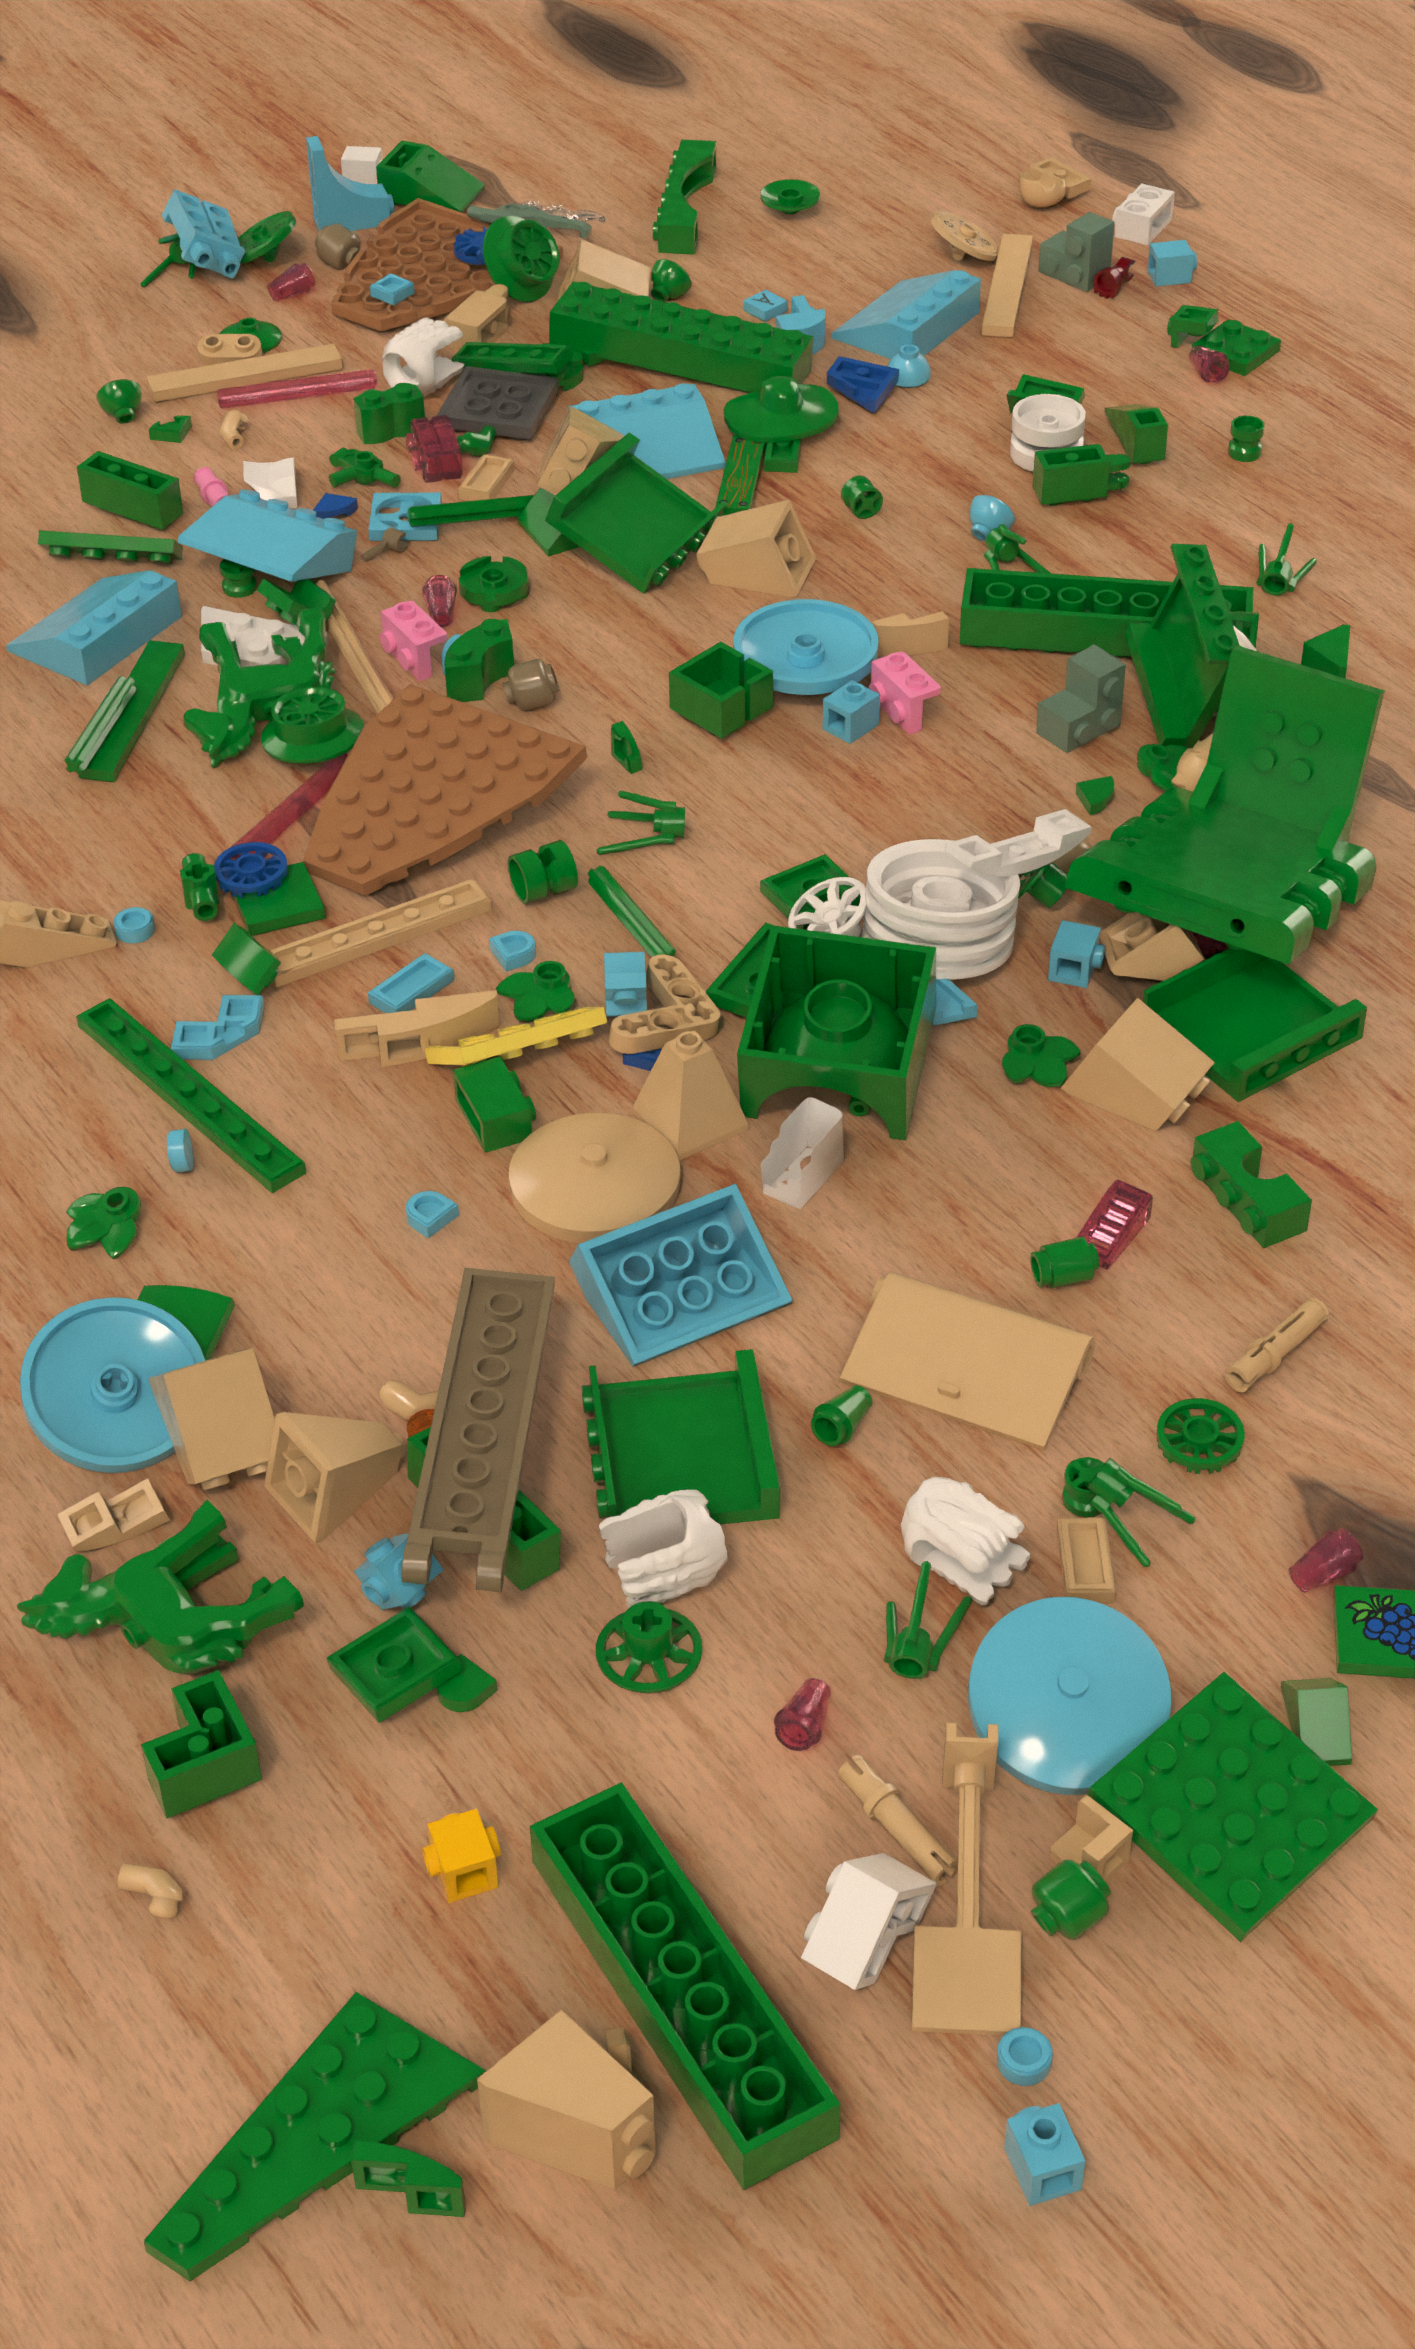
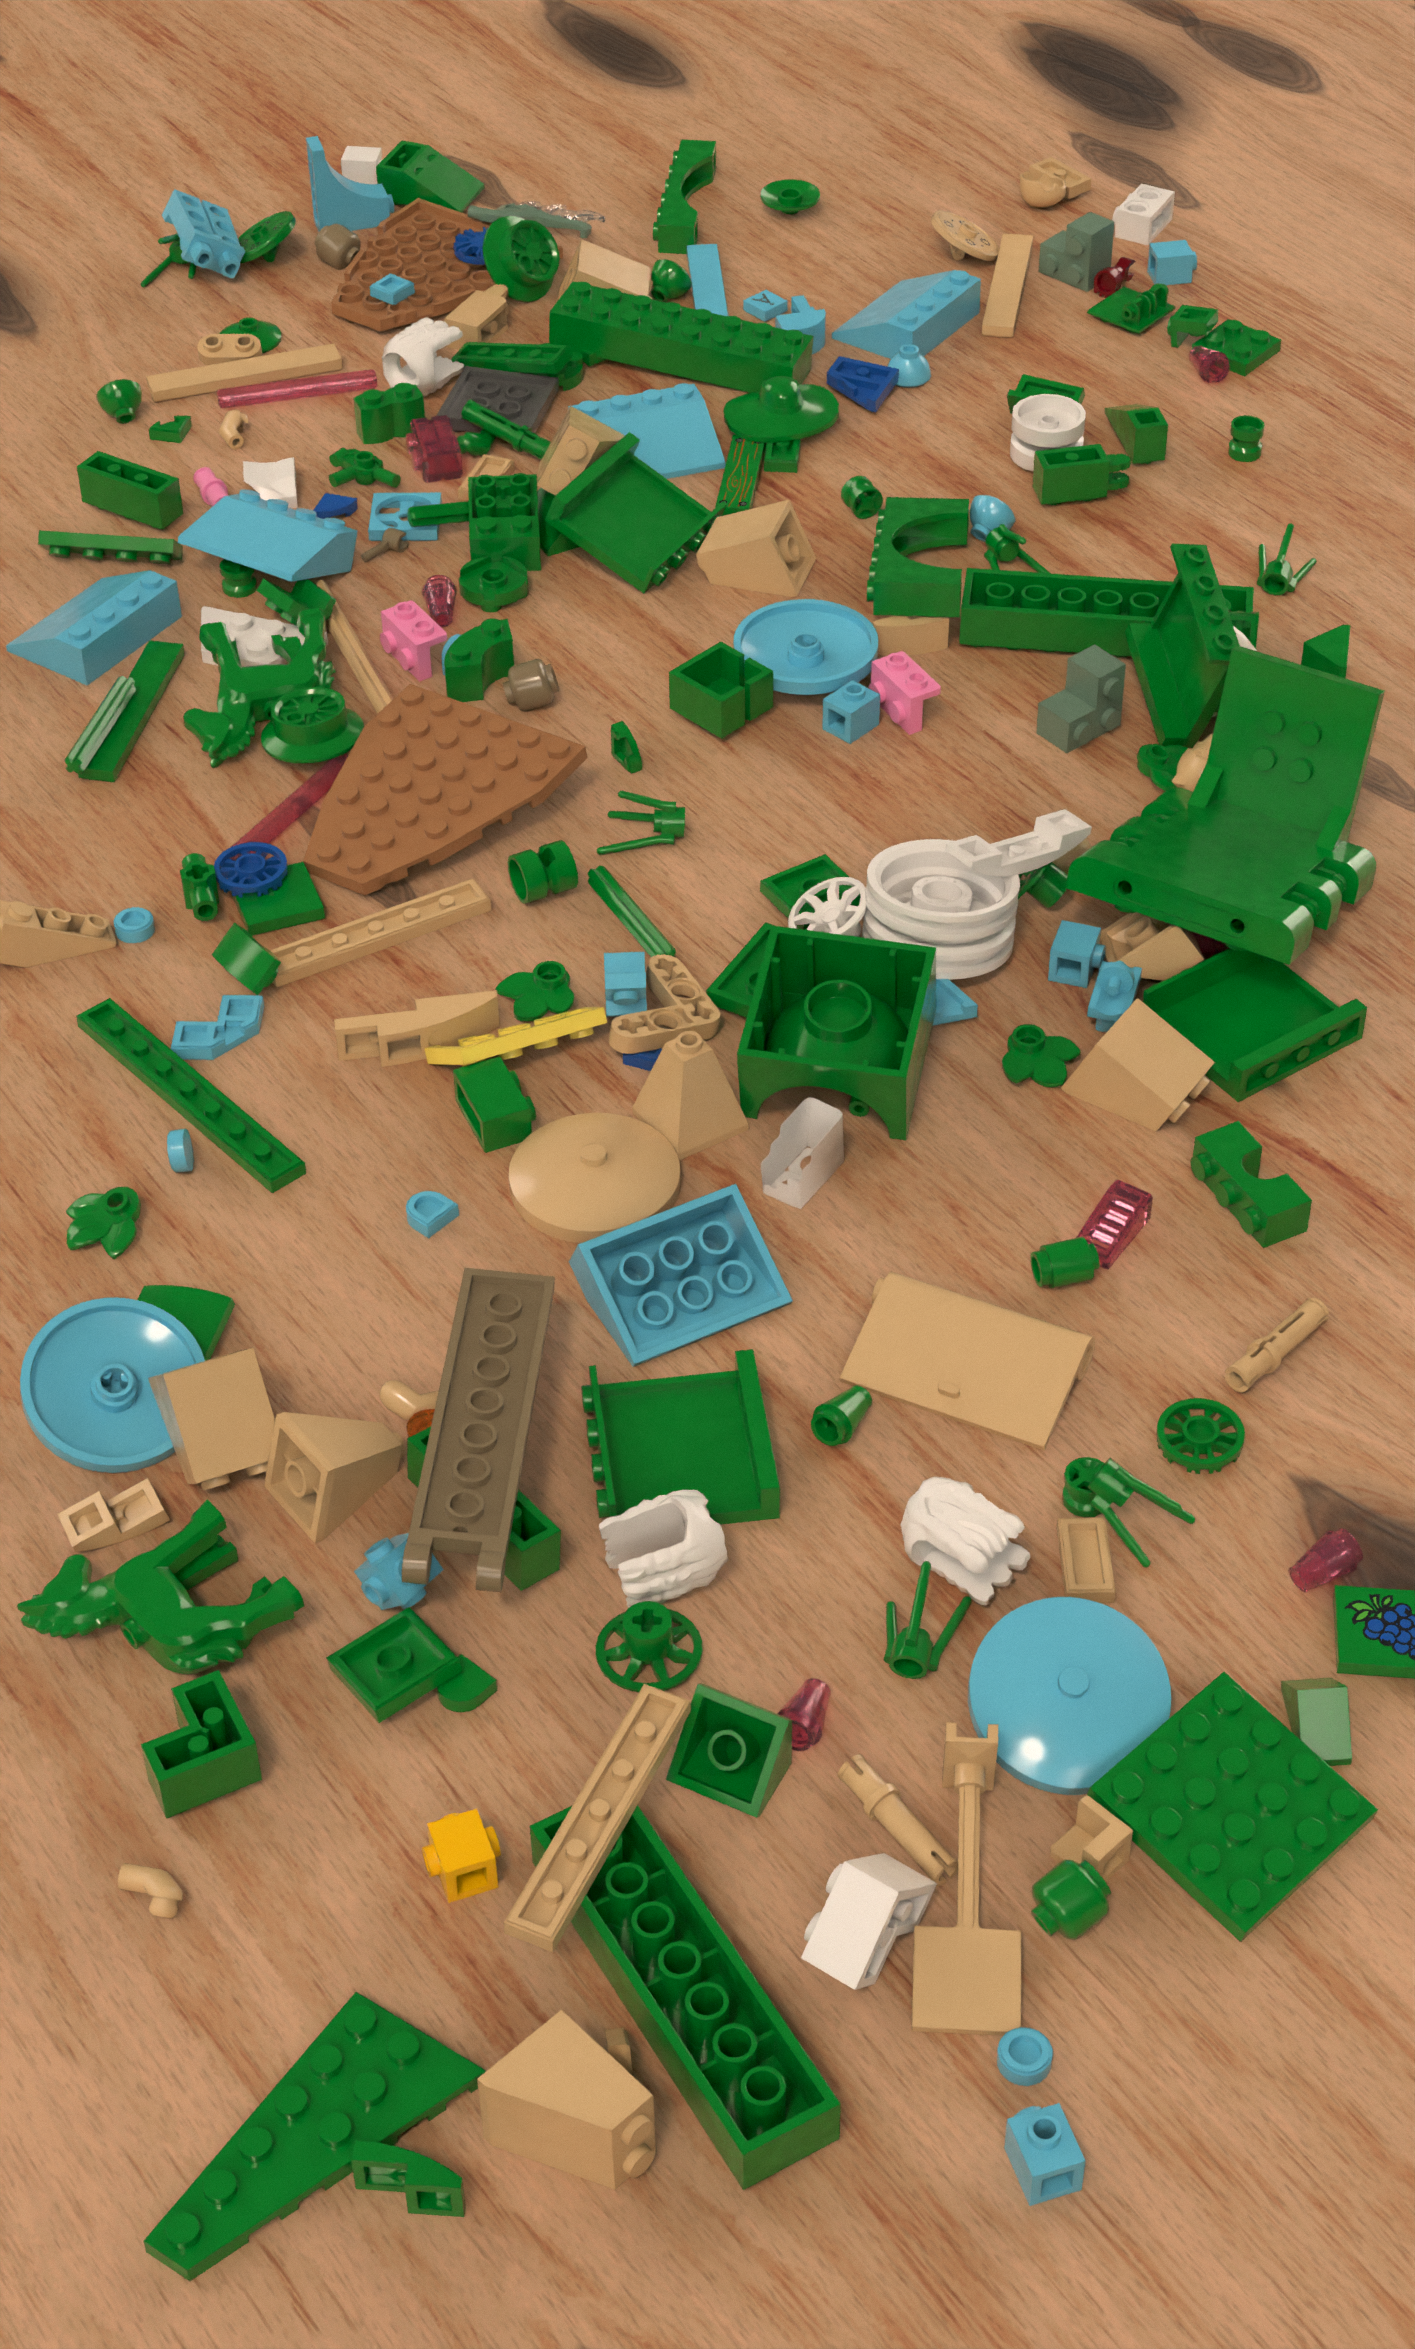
clear pink cone [267,263,316,301] -> none
medium azure tile [368,953,454,1013] -> none
medium azure tile [489,931,536,972] -> none
green tile [1076,776,1114,815] -> none
none -> green pin [461,399,551,460]
none -> green slope [468,473,541,571]
none -> tan tile [504,1684,691,1953]
none -> green slope [665,1683,792,1818]
none -> medium azure tile [687,244,728,316]
none -> green arch [867,497,969,617]
none -> green hinge [1087,283,1175,334]
none -> medium azure hips [1087,961,1142,1033]

